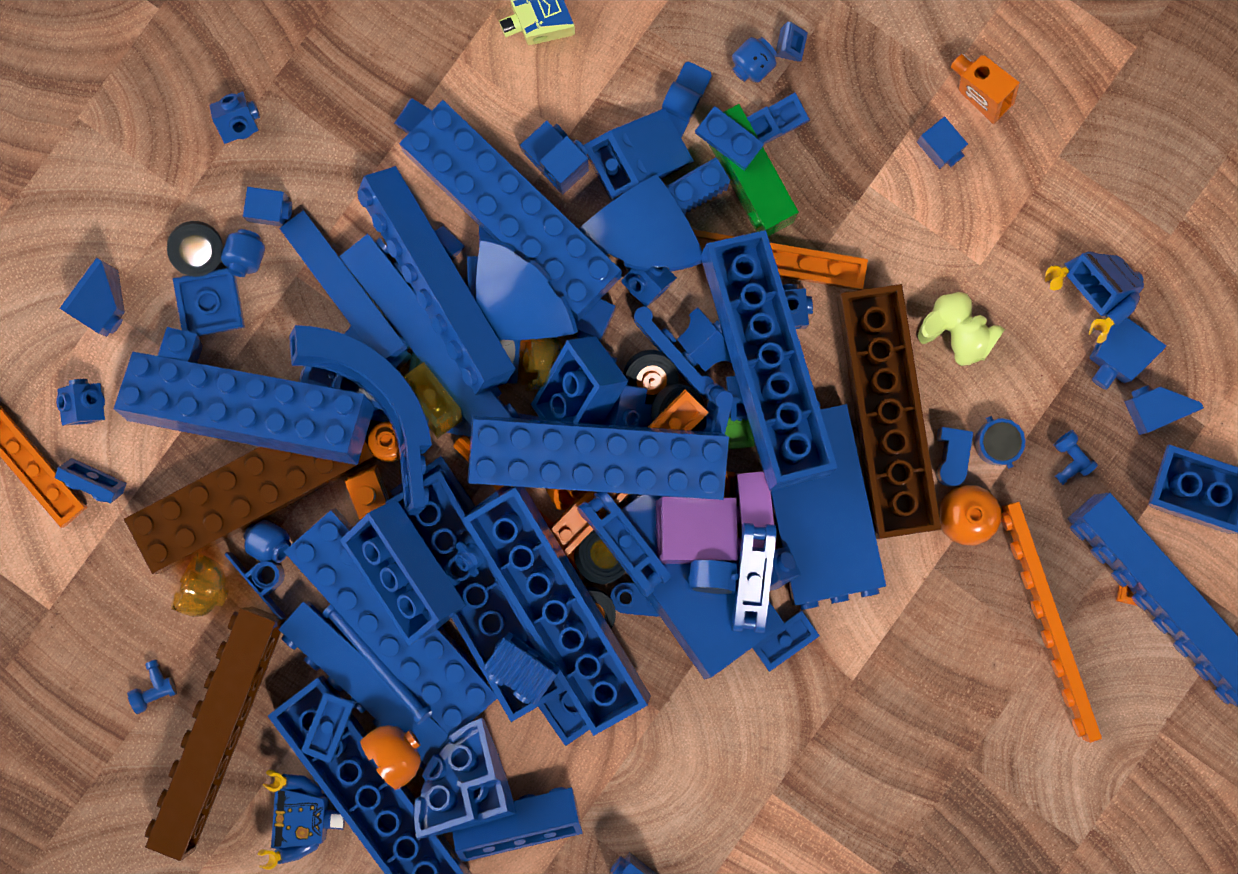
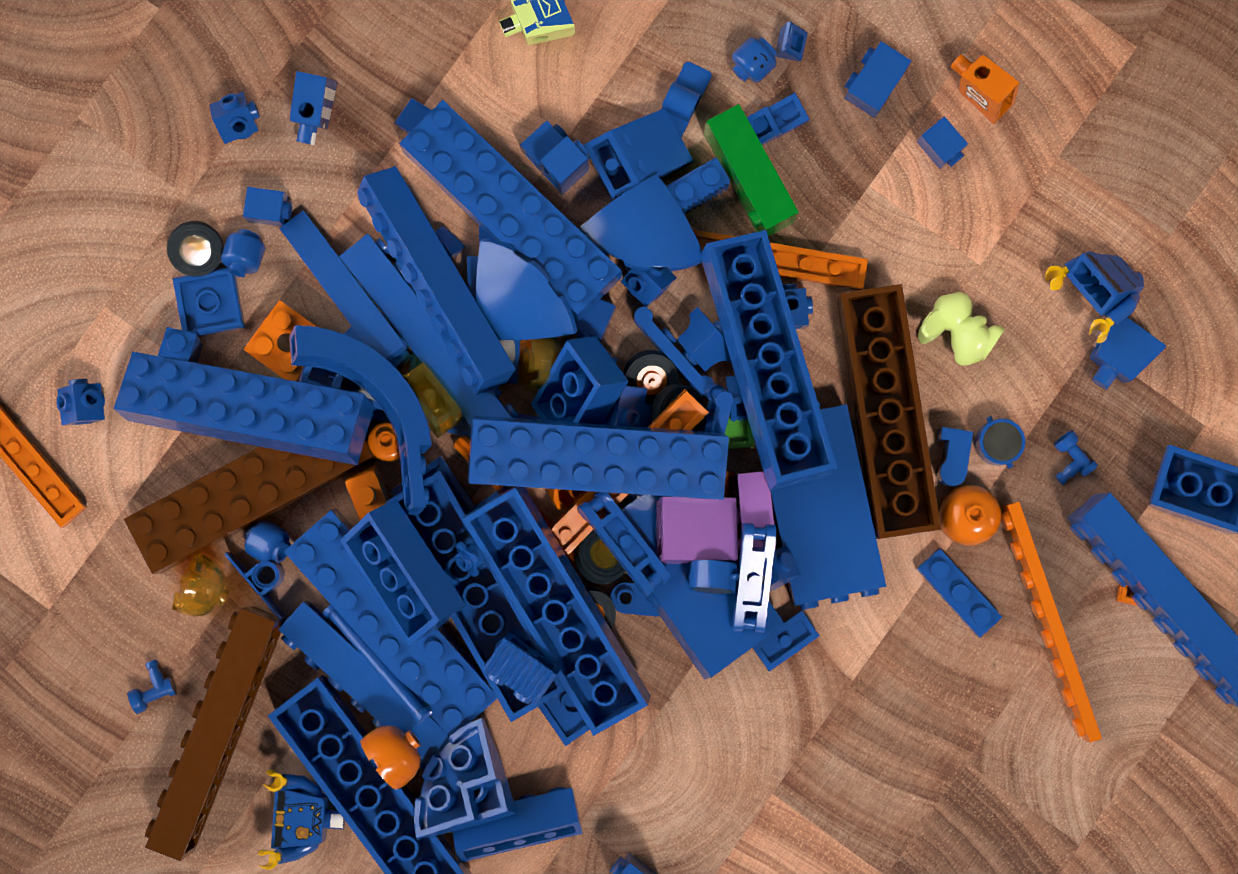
blue plate [55,458,127,504] -> none
blue slope [60,257,125,337] -> none
blue plate [301,691,355,763] -> none
blue plate [695,106,764,171] -> none
blue slope [1124,385,1204,435] -> none
none -> orange piece [243,300,317,382]
none -> blue torso [290,71,338,145]
none -> blue brick [844,41,912,118]
none -> blue plate [916,548,1003,638]

